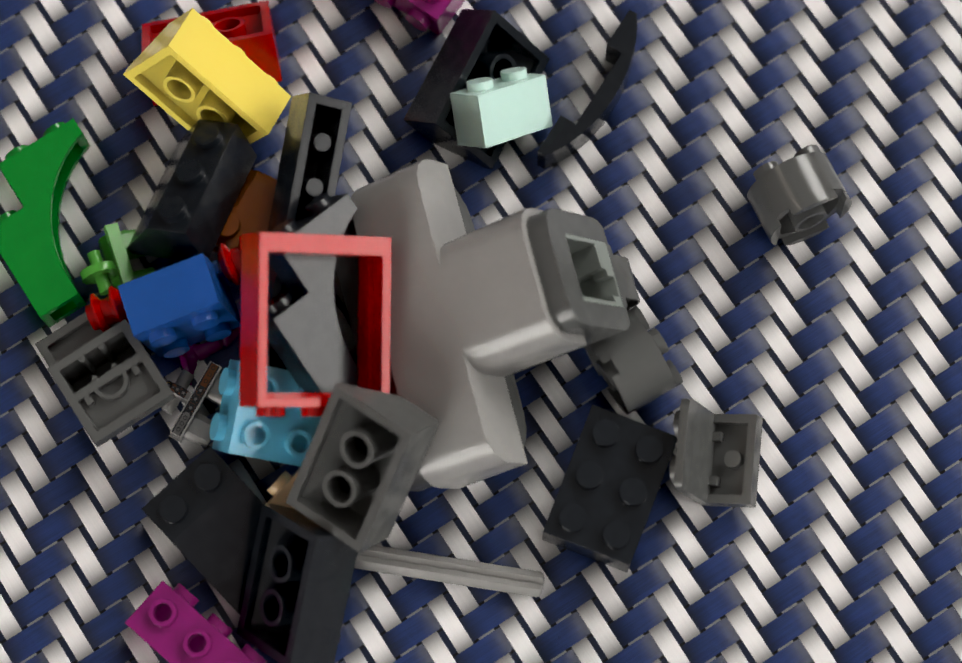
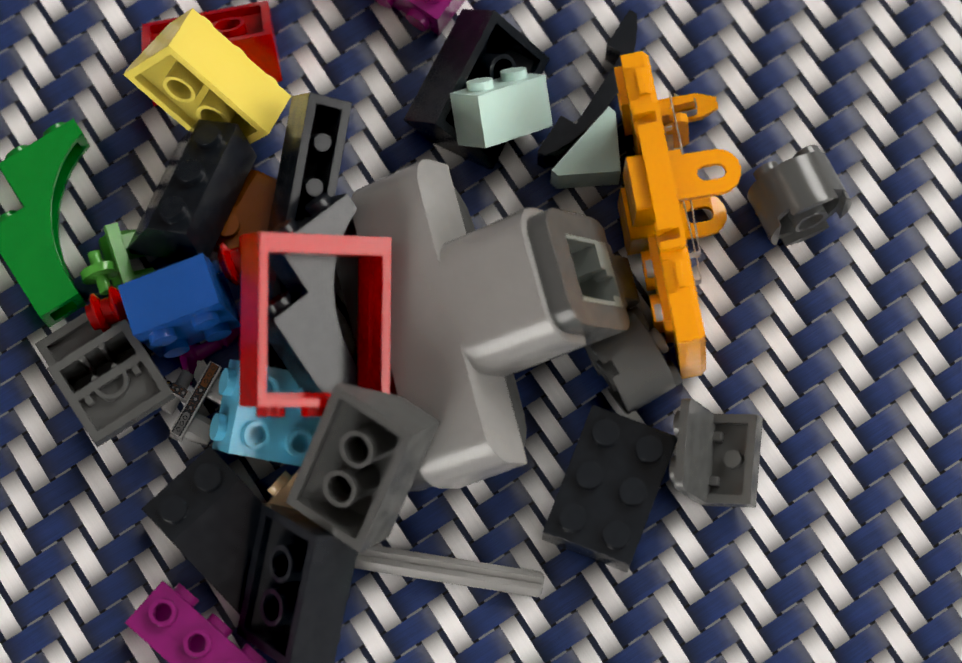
none -> light aqua slope [551,106,621,189]
none -> light orange piece [614,51,741,379]

